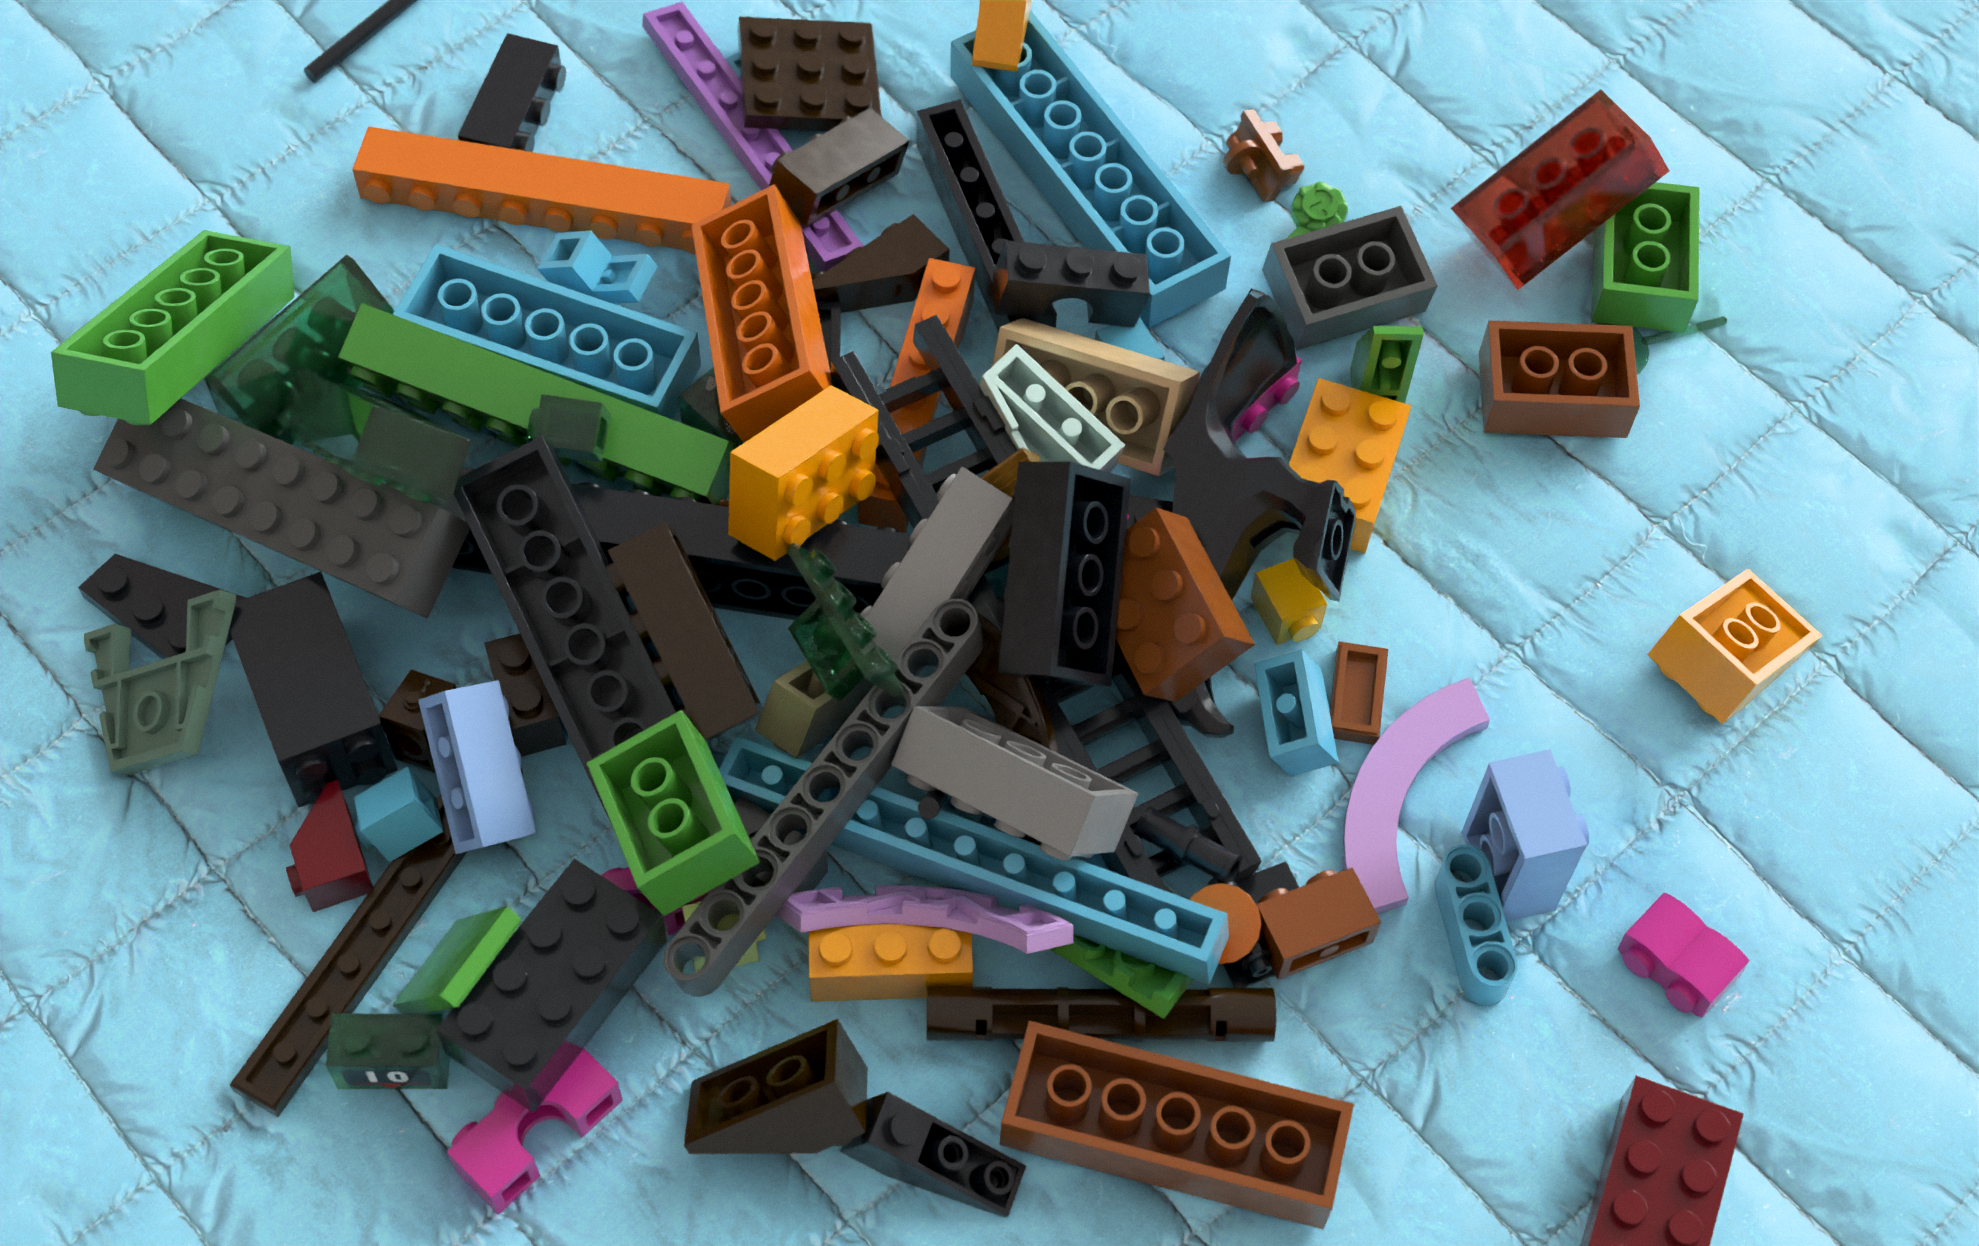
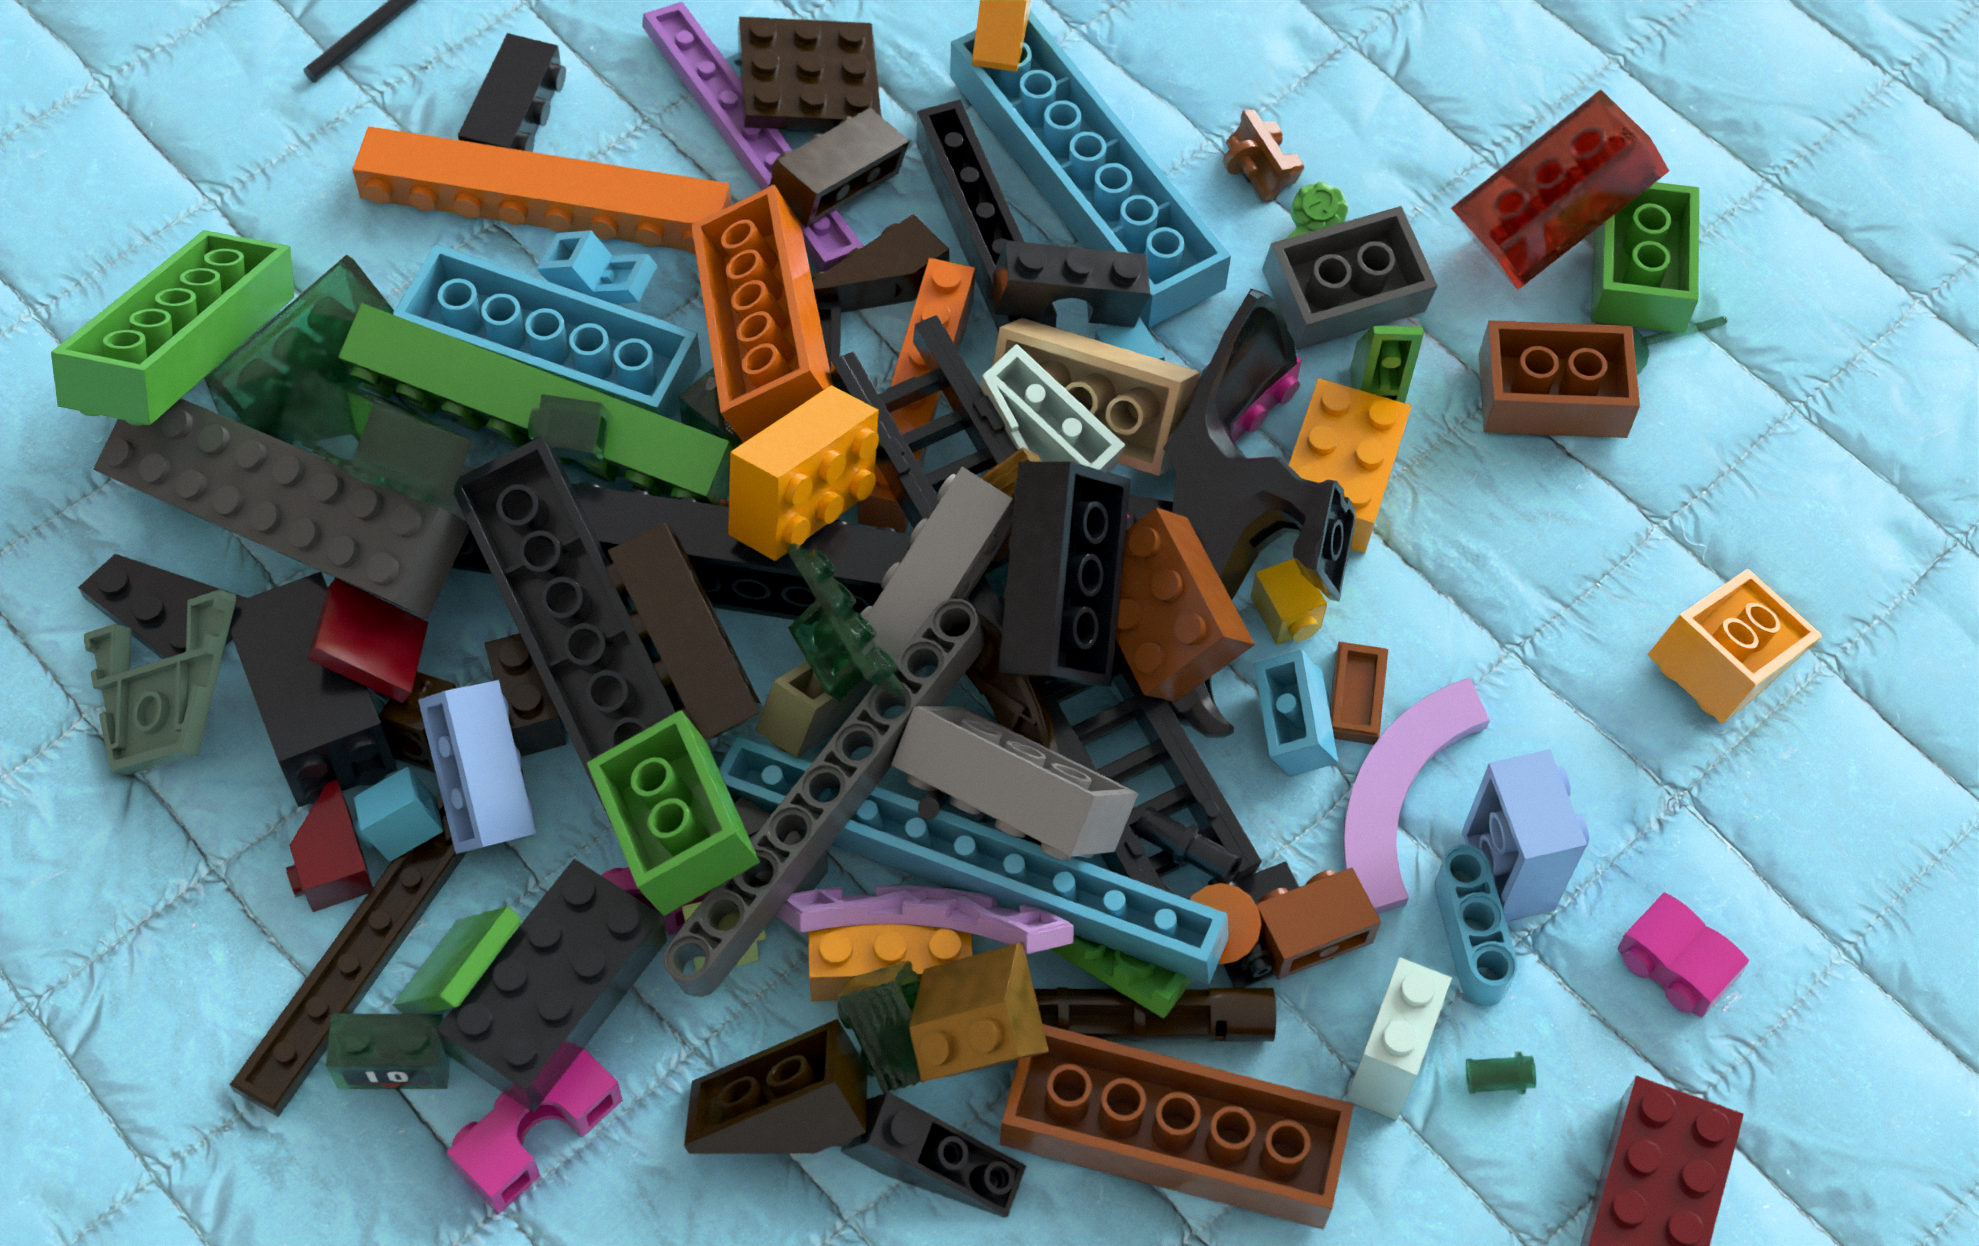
none -> dark red tile [307,577,429,703]
none -> clear green brick [837,961,933,1093]
none -> pearl gold slope [909,943,1049,1082]
none -> light aqua brick [1346,957,1452,1120]
none -> clear green pin [1465,1051,1536,1095]

